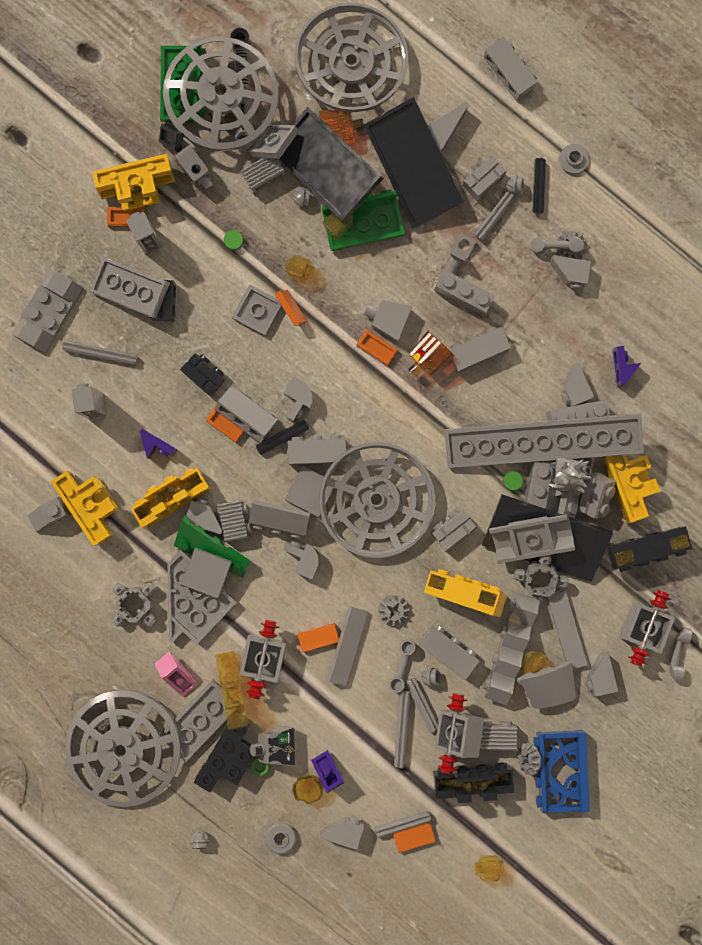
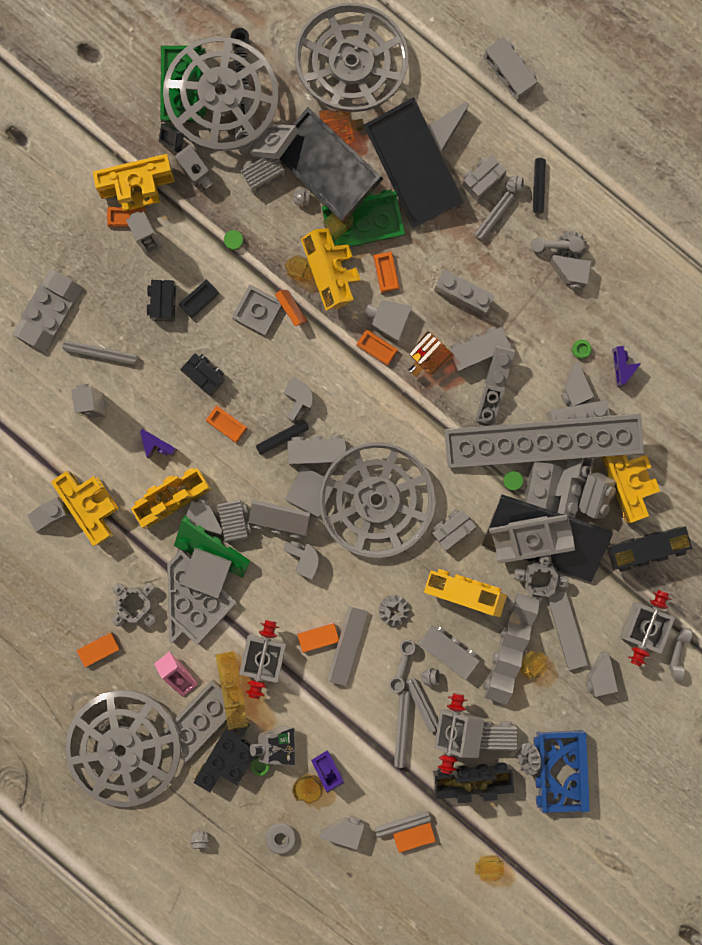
light grey tile [90,256,170,319] -> none
light grey brick [215,386,277,444] -> none
light grey bracket [445,232,476,274] -> none
light grey slope [517,661,576,709] -> none
light grey hair [548,457,592,493] -> none
light grey piece [559,144,589,174] -> none
none -> orange tile [76,632,120,667]
none -> black tile [178,279,220,319]
none -> yellow piece [301,228,361,311]
none -> orange tile [373,252,399,293]
none -> light grey slope [476,345,515,425]
none -> bright green tile [571,340,592,359]

